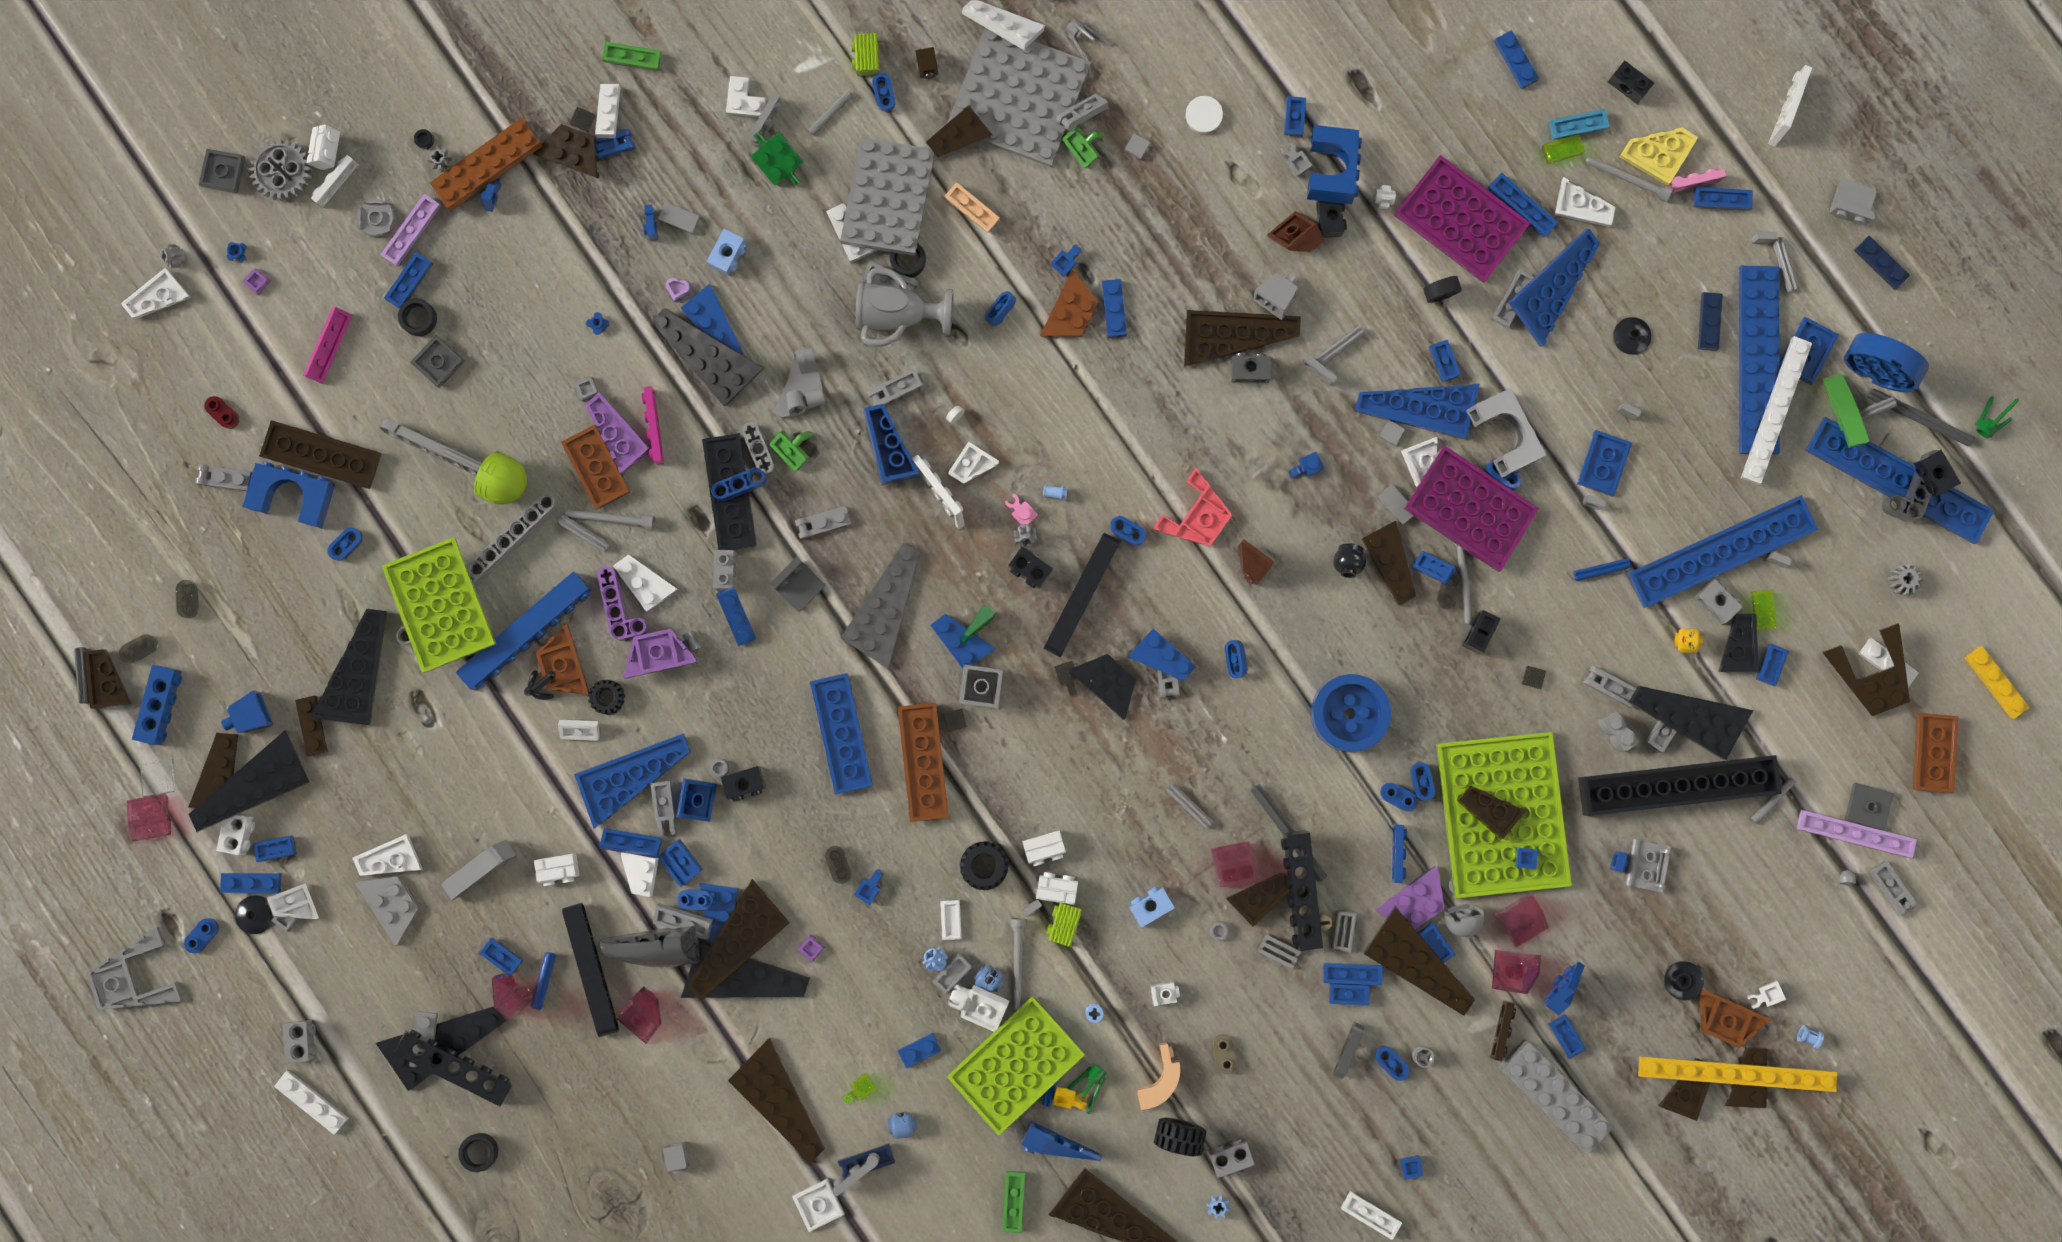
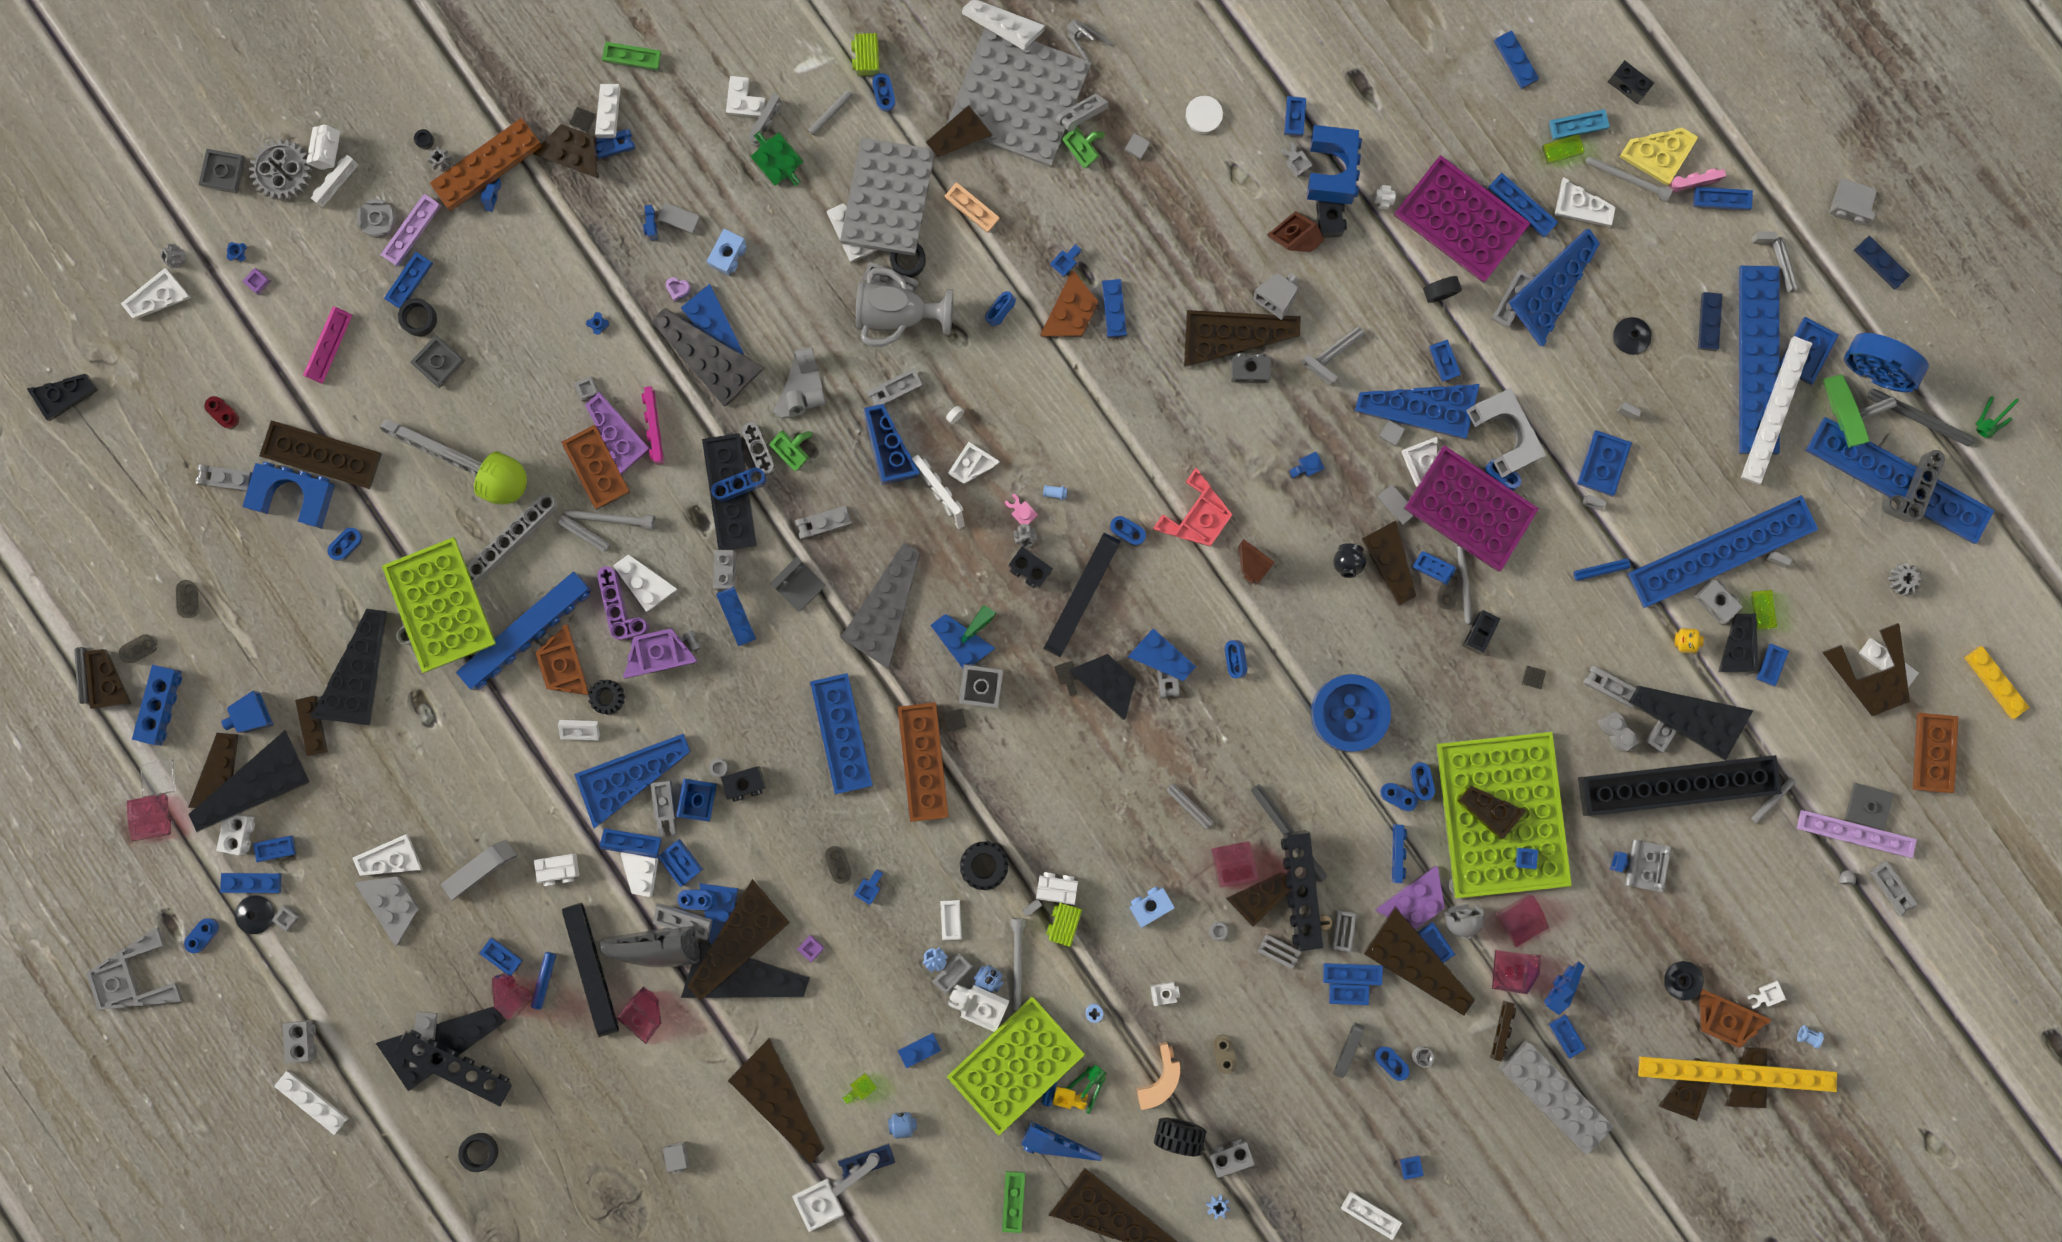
white wing [267,883,319,920] -> none
black piece [524,670,555,700] -> none
dark brown brick [915,47,939,79] -> none
white brick [1022,831,1066,866] -> none
white wing [1768,65,1812,147] -> none
black brick [1914,449,1961,497] -> none
none -> black wing [27,374,98,421]

